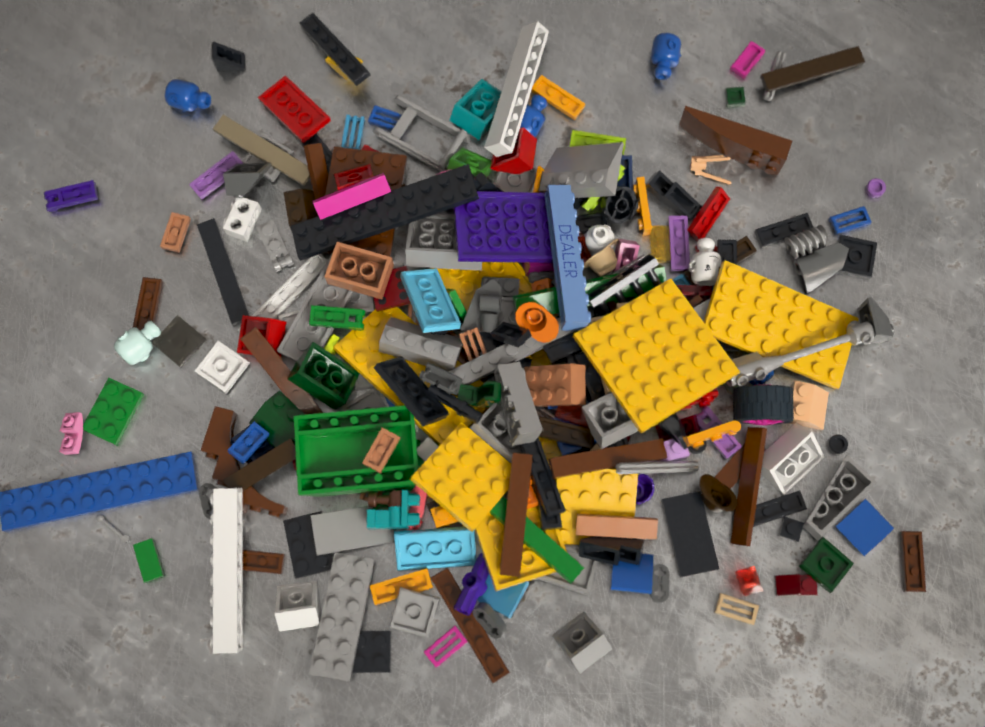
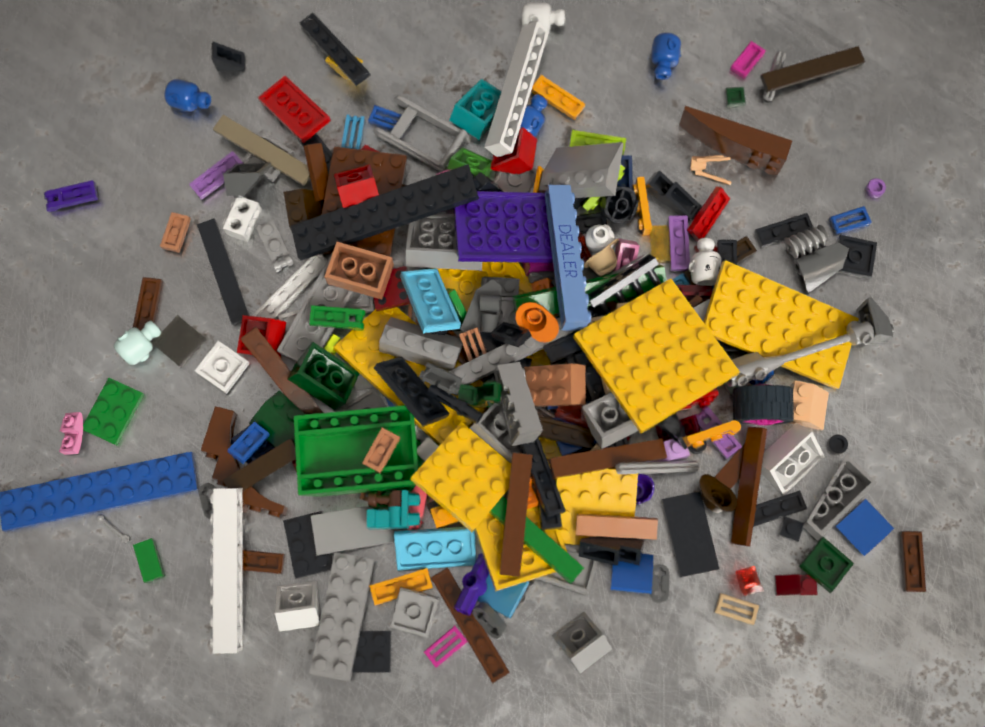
dark pink tile [313,173,391,220] -> none
none -> white piece [521,2,565,31]

